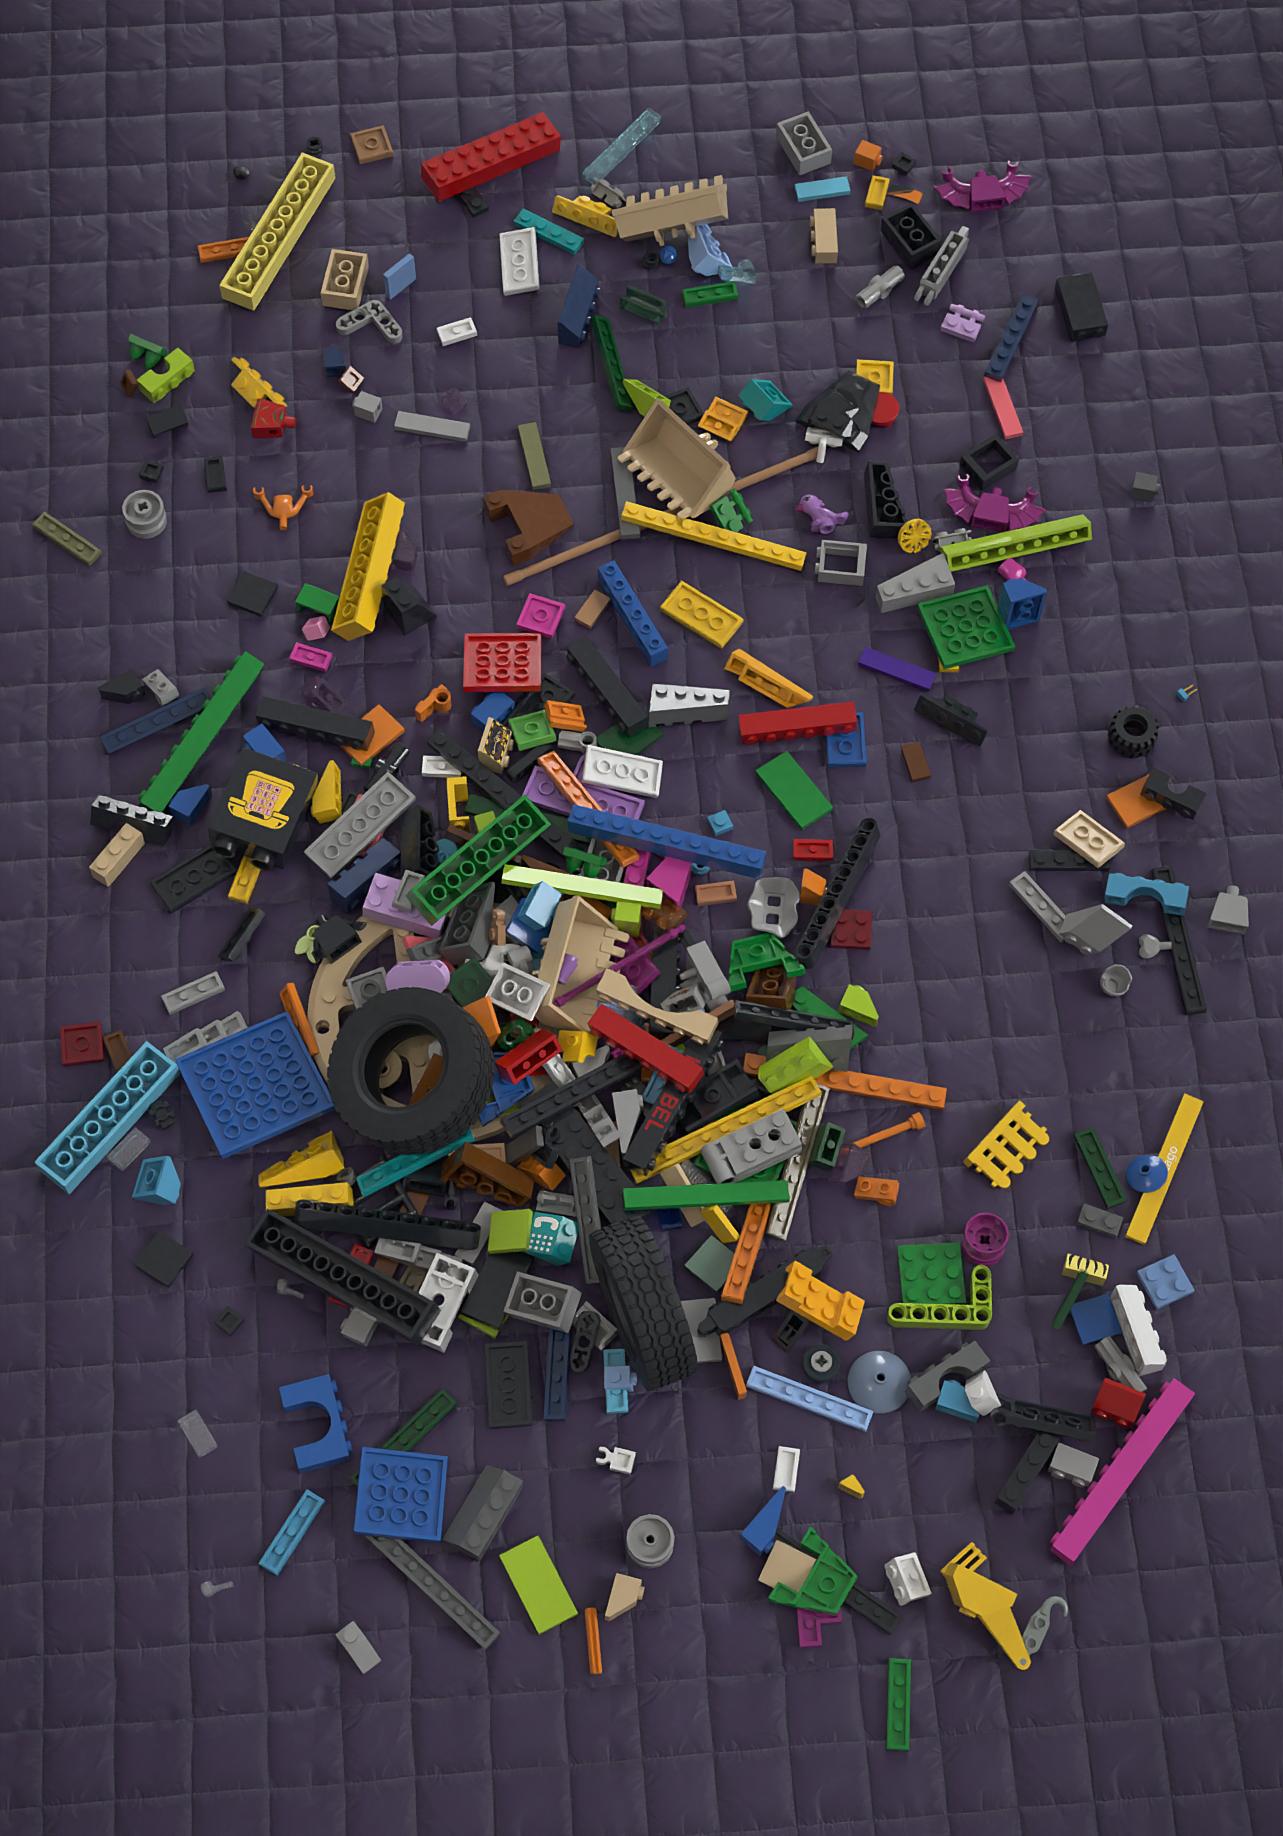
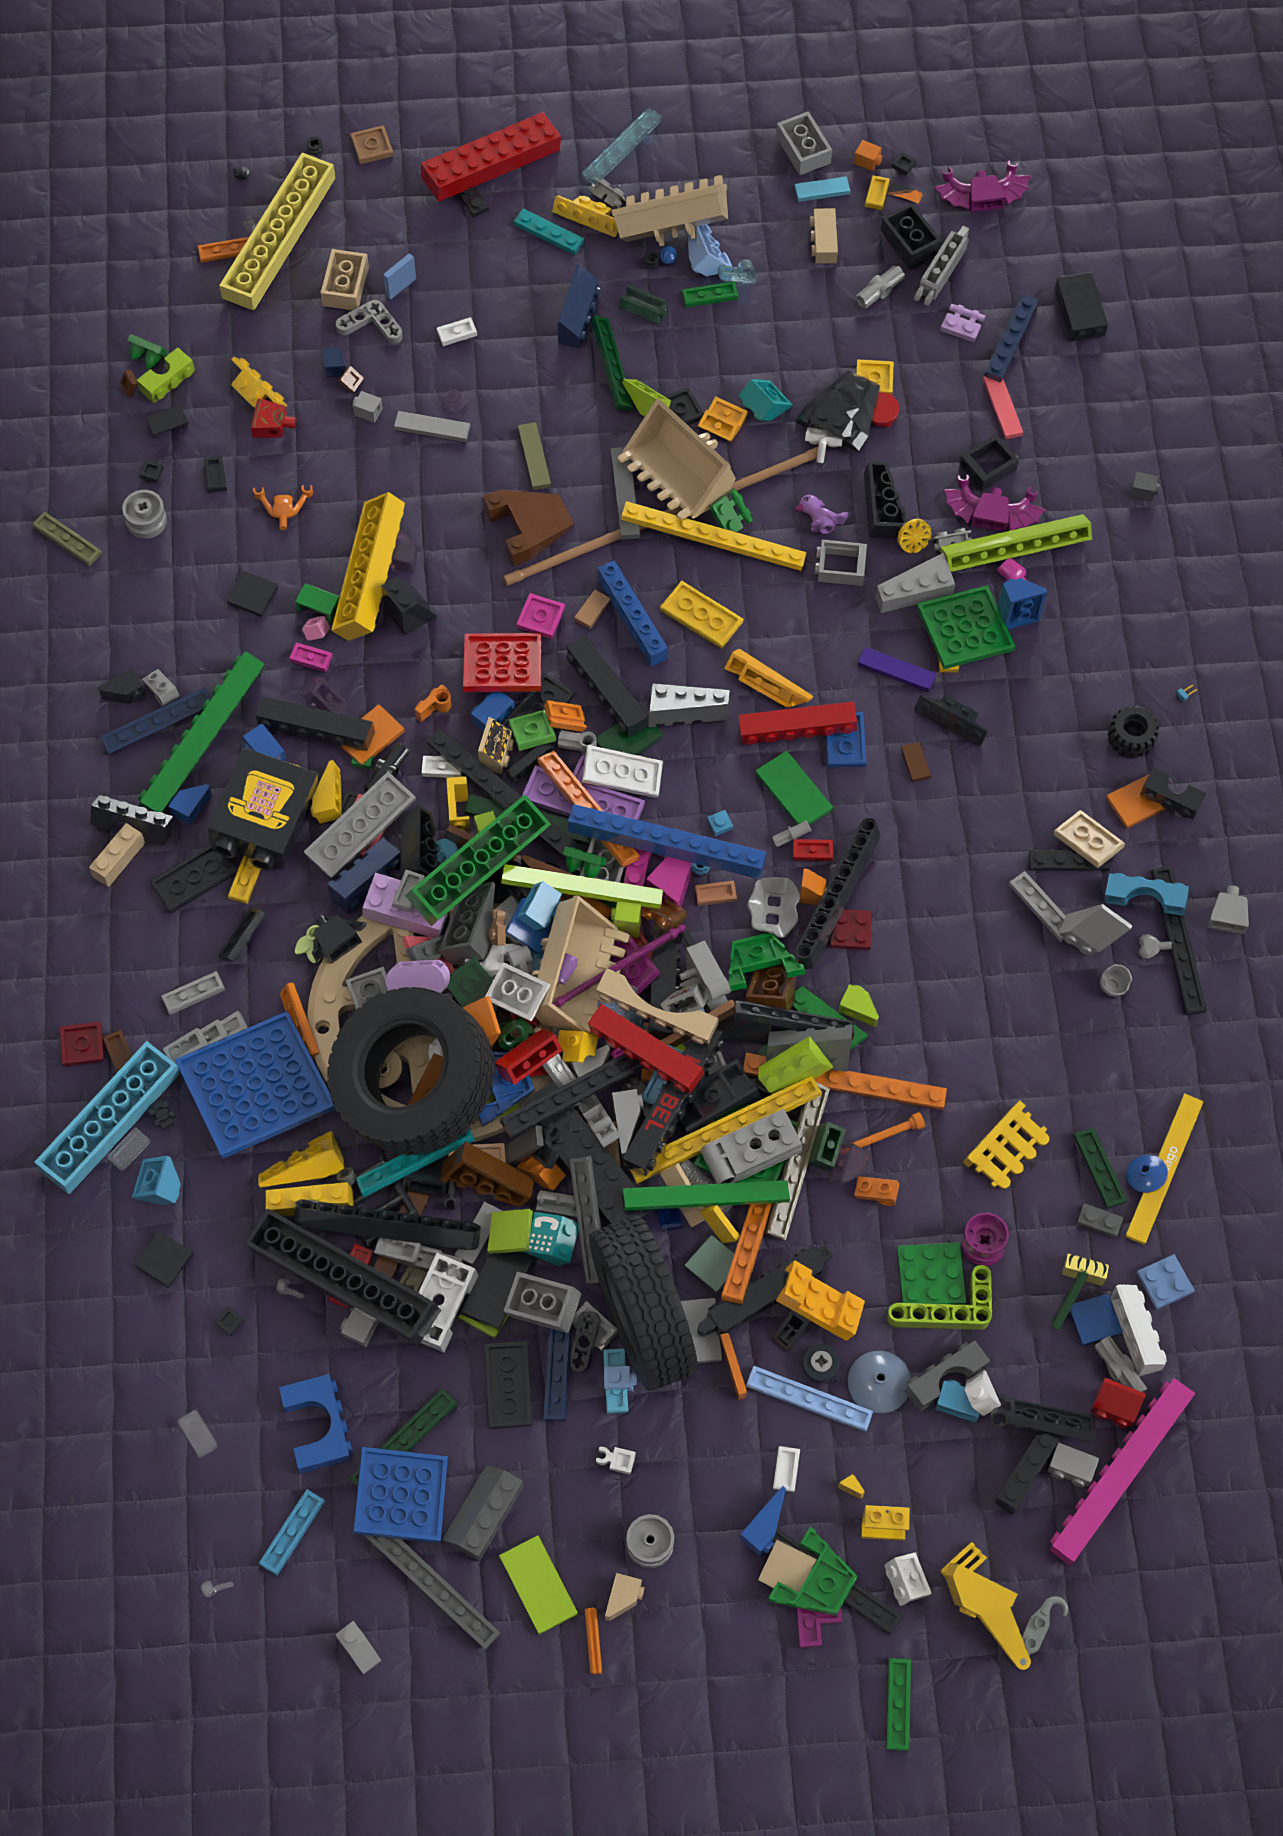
white tile [499,227,540,296] -> none
none -> light grey axle [772,820,812,847]
none -> yellow panel [861,1505,910,1541]

